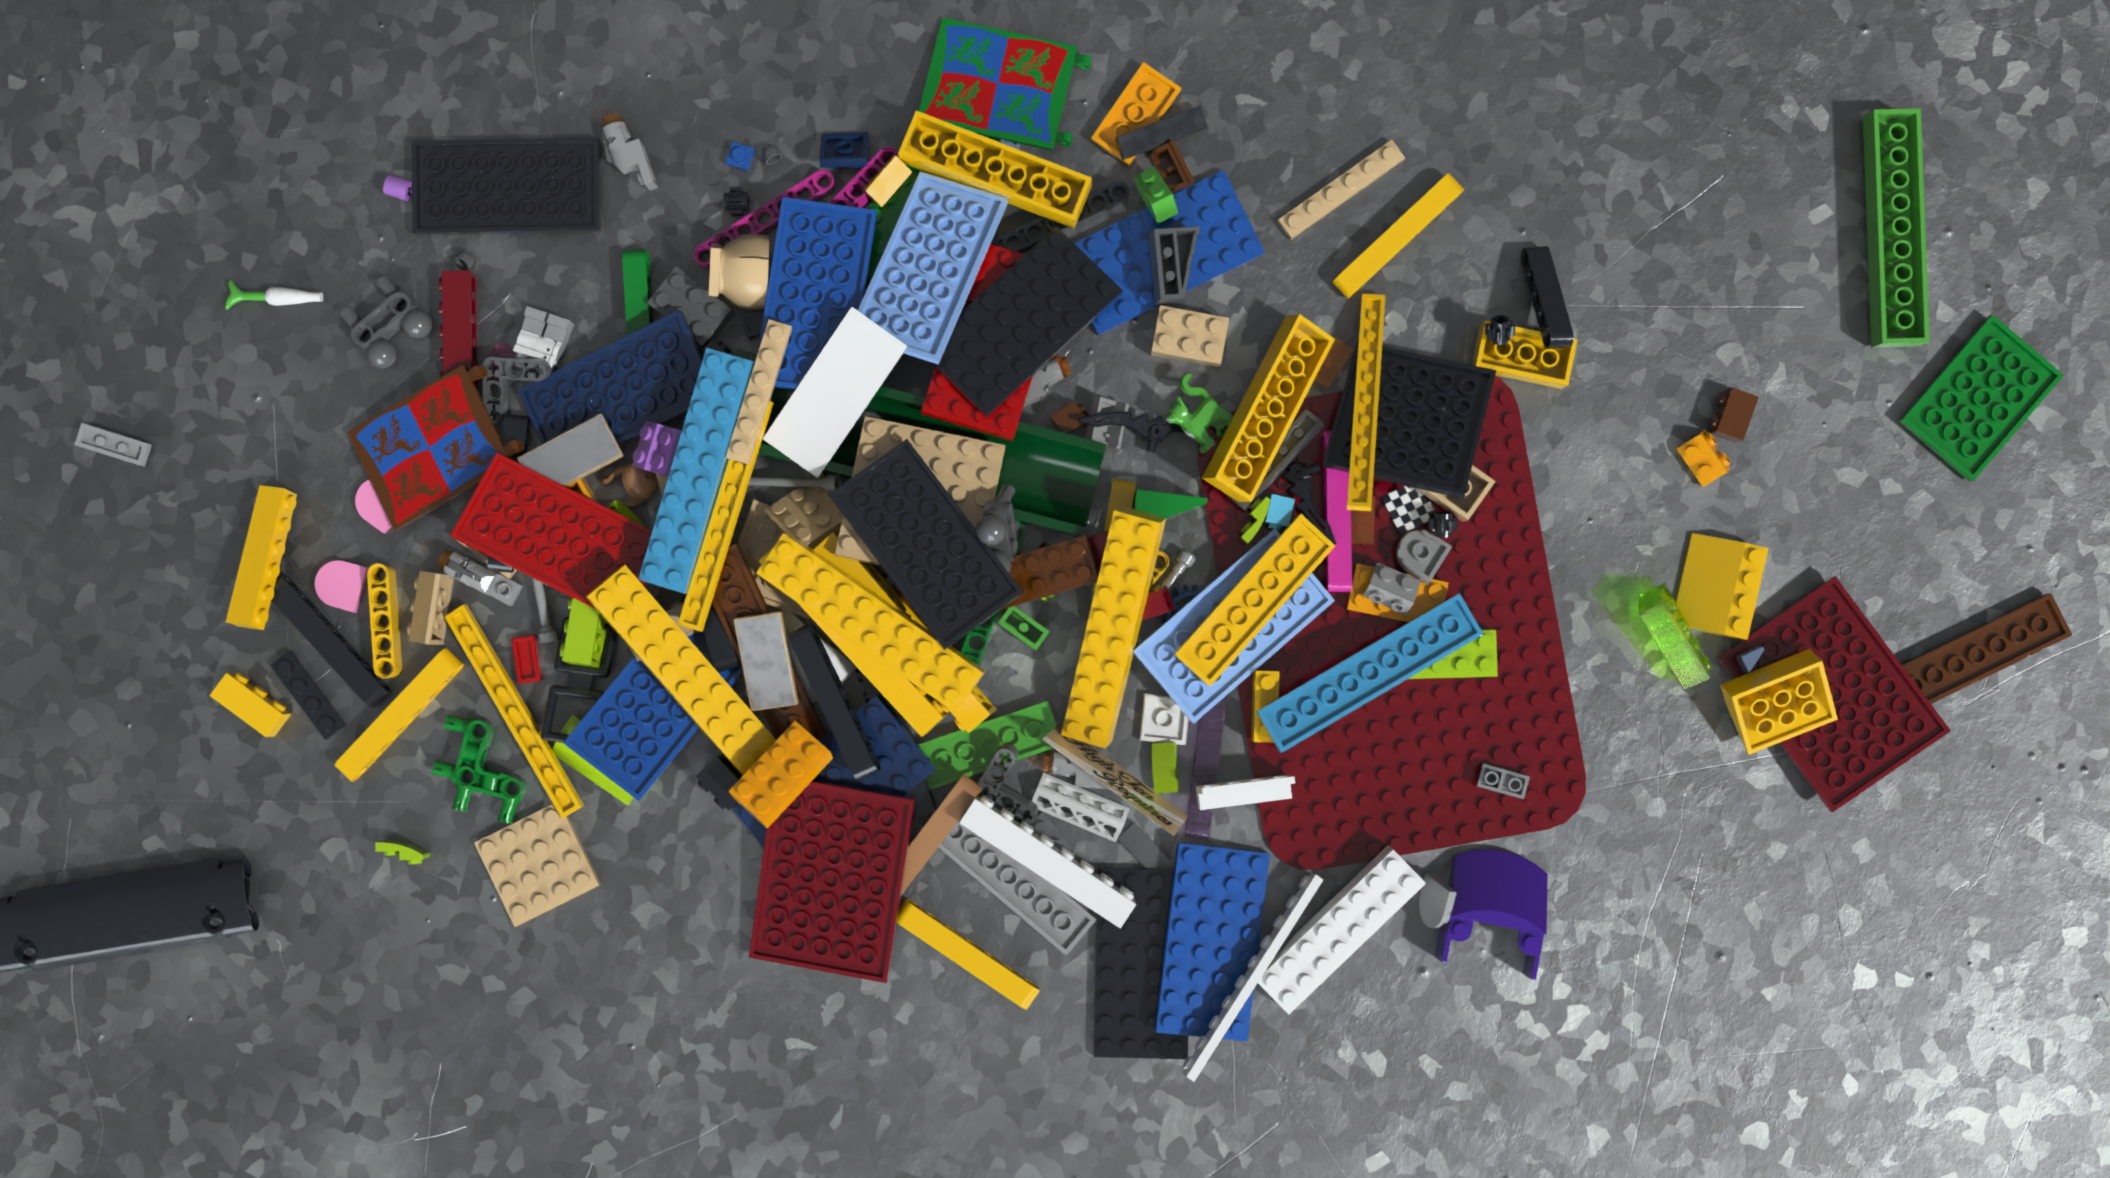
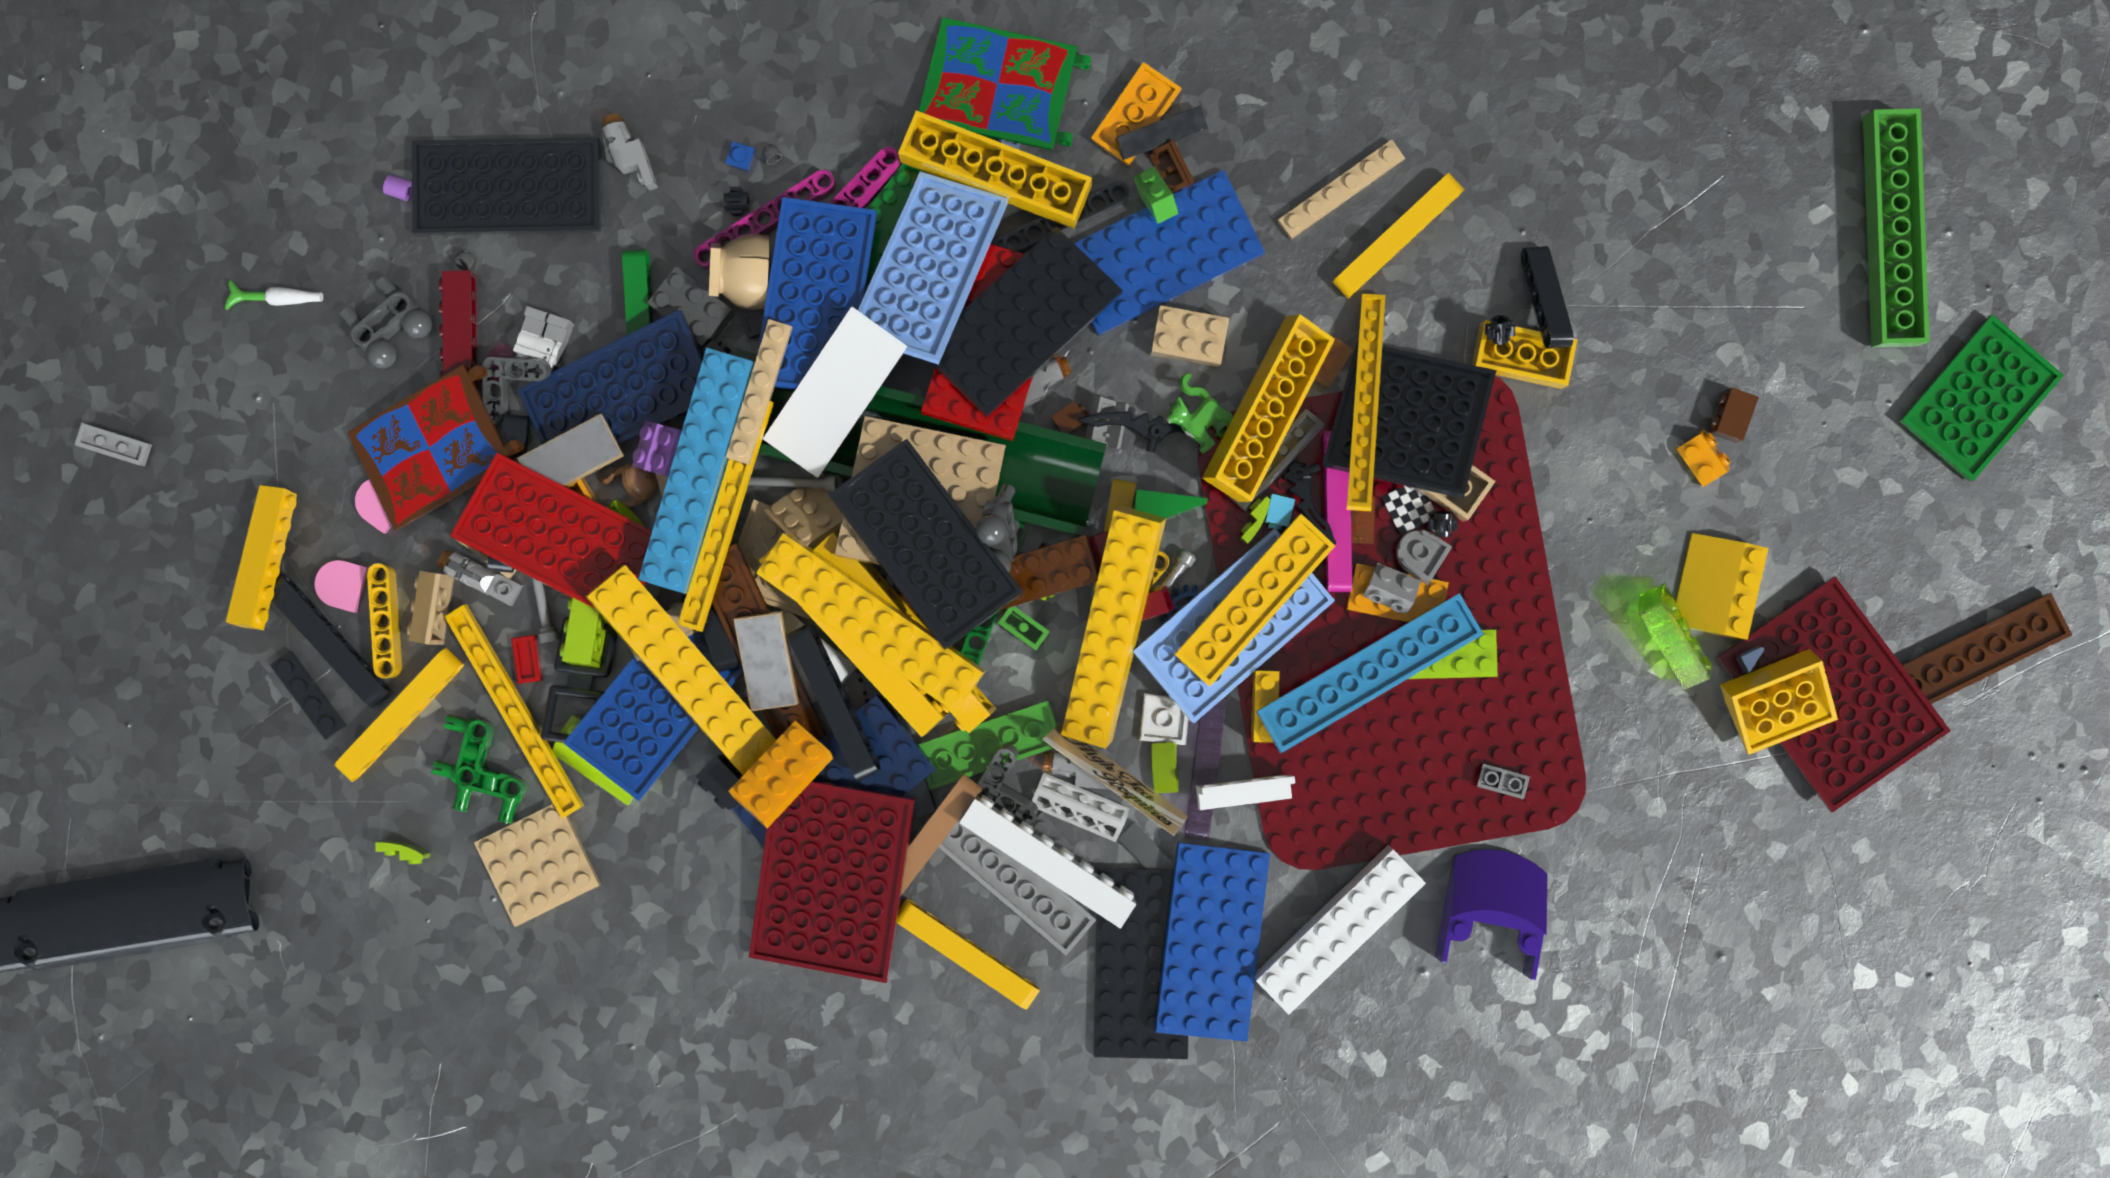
yellow brick [209,672,291,737] -> none
dark blue plate [819,132,869,169] -> none
yellow tile [863,155,912,207] -> none
dark grey wedge [1148,226,1200,305] -> none
white plate [1182,873,1323,1082] -> none
light grey tile [1419,873,1456,928] -> none

